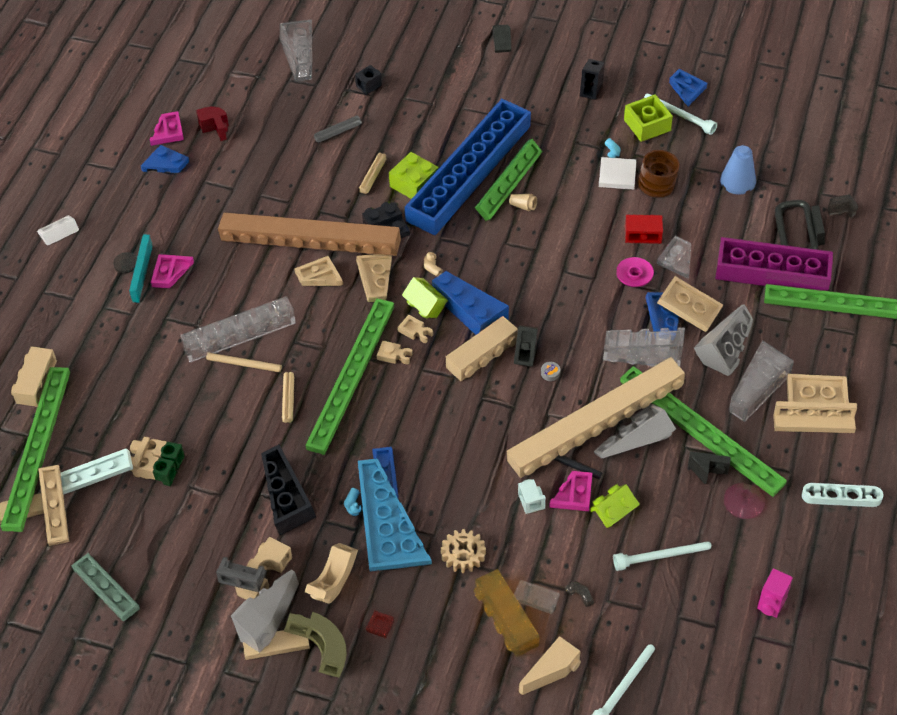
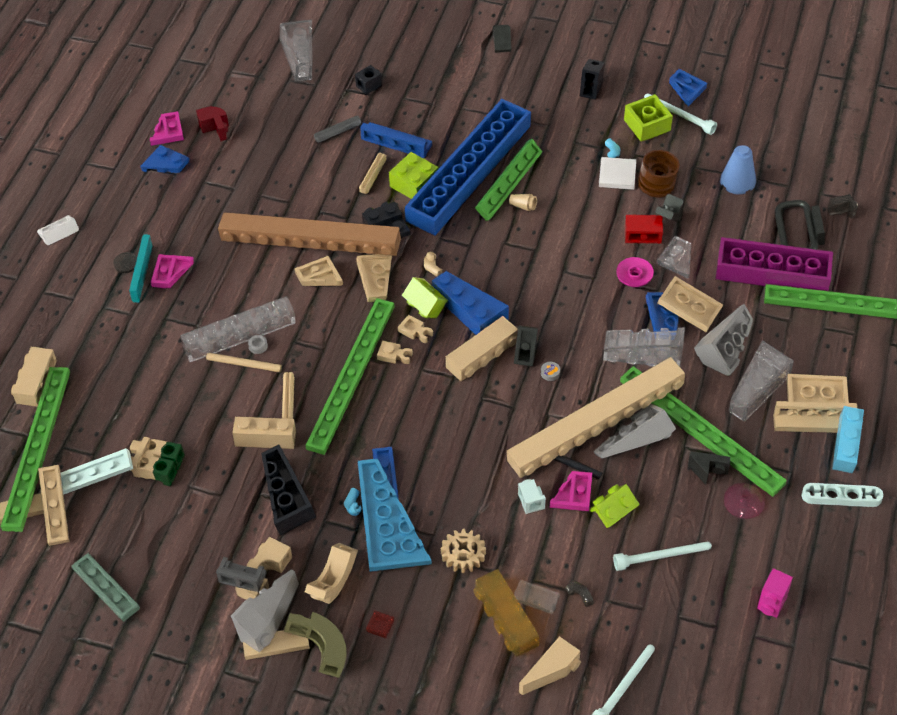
none -> tan brick [233,417,296,449]
none -> light grey tile [248,335,268,354]
none -> blue fence [360,122,432,158]
none -> pearl dark grey slope [655,194,684,221]
none -> medium azure brick [832,406,864,473]

